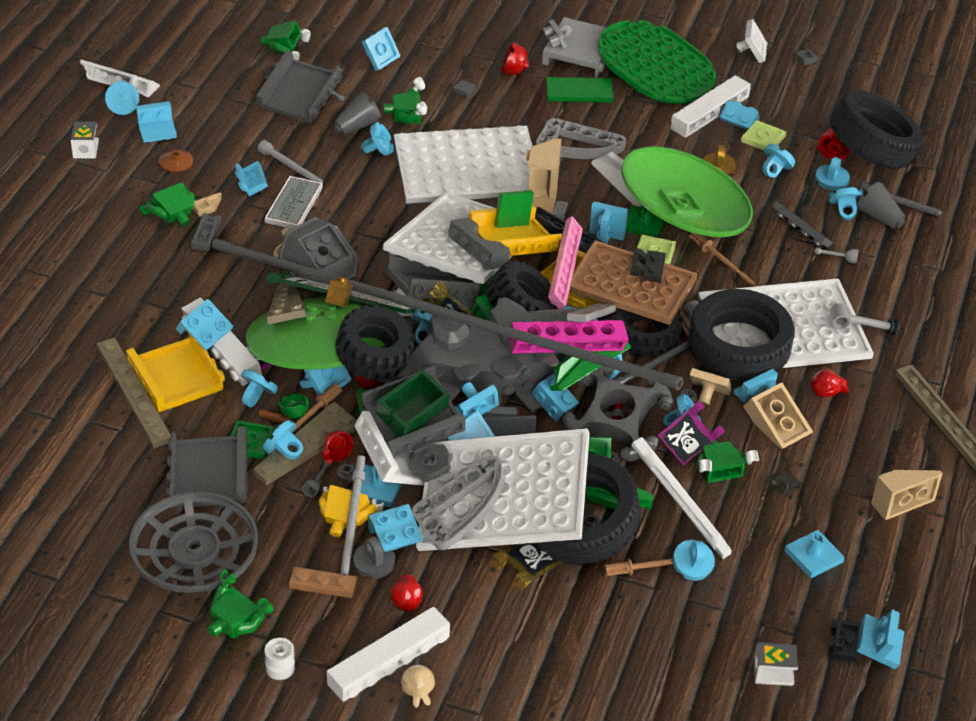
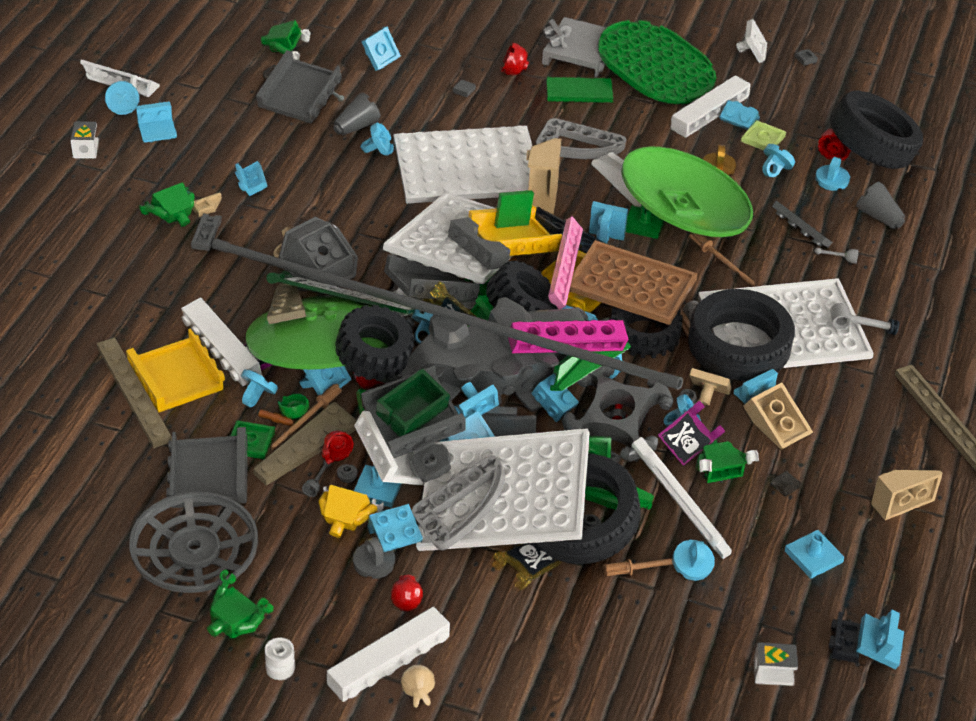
dark orange dish [159,150,193,173] -> none
medium azure bracket [176,299,233,350] -> none
light grey piece [258,140,323,183] -> none
medium azure tile [263,420,303,460] -> none
light grey tile [265,176,323,228] -> none
medium nougat plate [289,567,357,598] -> none
pearl gold brick [325,276,353,307] -> none
light grey bar [340,455,366,575] -> none
green torso [383,77,427,124] -> none
light grey piece [553,201,568,220] -> none
light grey tile [567,303,616,322] -> none
dark grey bar [613,341,689,384] -> none
pearl dark grey plate [630,248,666,283] -> none
yellowish green tile [637,235,676,264] -> none
red piece [811,369,849,397] -> none
medium azure tile [828,187,864,220] -> none
dark grey piece [861,182,942,216] -> none

